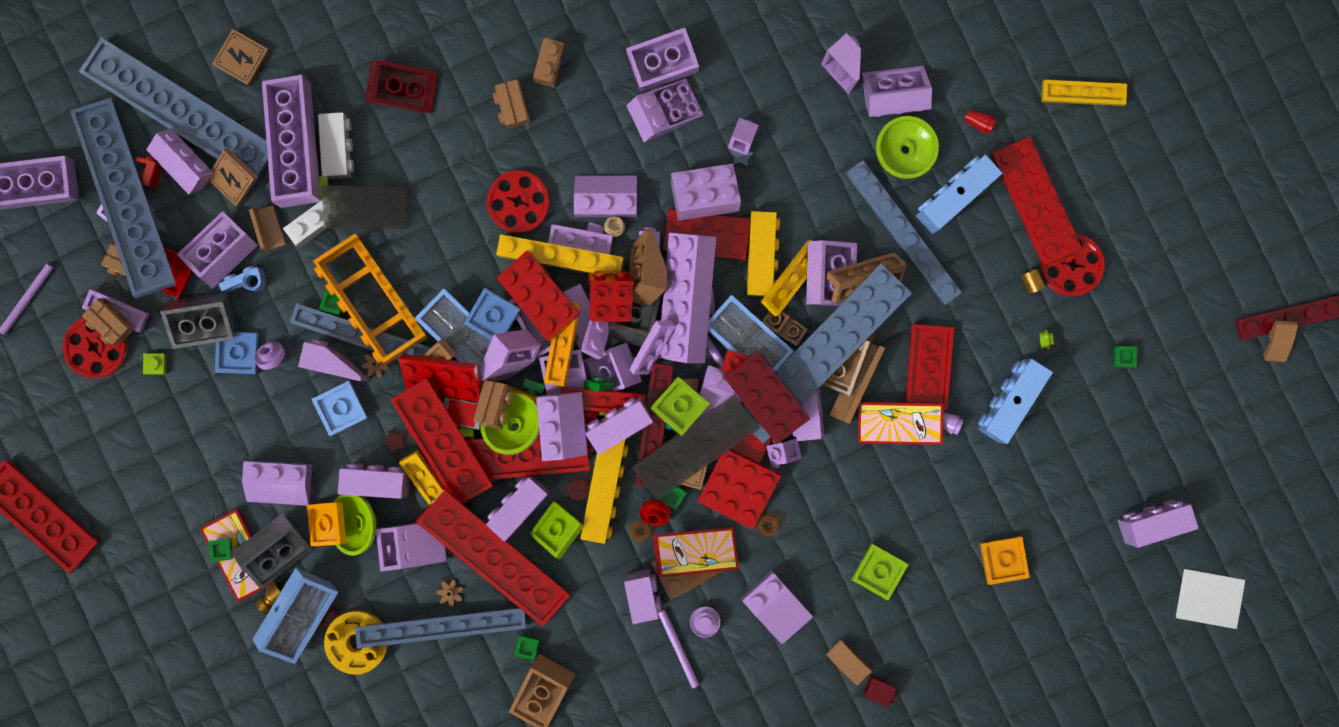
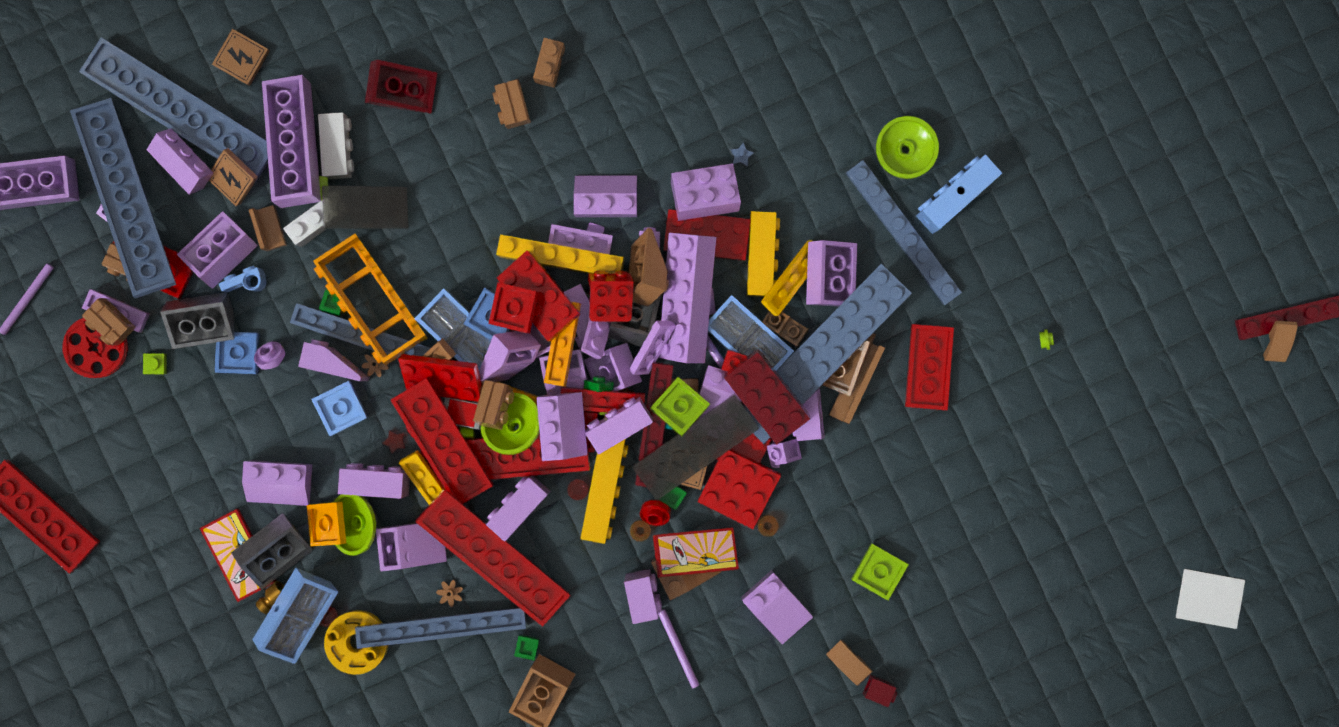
red bracket [135,155,163,189] -> none
green plate [208,538,233,562] -> none
red wedge [487,170,550,233] -> none
green plate [523,378,546,396] -> none
lime plate [529,501,584,559] -> none
tan plate [604,216,625,237] -> none
lavender brick [626,28,699,93] -> none
lavender slope [626,79,704,143] -> none
lavender plate [690,606,720,637] -> none
lavender brick [728,118,759,156] -> none
lavender slope [821,33,861,94] -> none
medium nougat fence [827,252,907,304] -> none
tile [858,401,943,445] -> none
lavender slope [862,65,932,117] -> none
lavender cone [943,412,964,435] -> none
red cone [964,109,997,135] -> none
light blue brick [978,359,1053,444] -> none
light orange plate [980,536,1030,585] -> none
red plate [991,137,1083,266] -> none
pearl gold brick [1020,269,1045,295] -> none
red wedge [1040,234,1105,297] -> none
yellow plate [1041,80,1127,106] -> none
green plate [1113,346,1137,368] -> none
lavender brick [1118,499,1199,548] -> none
none -> red plate [488,282,539,334]

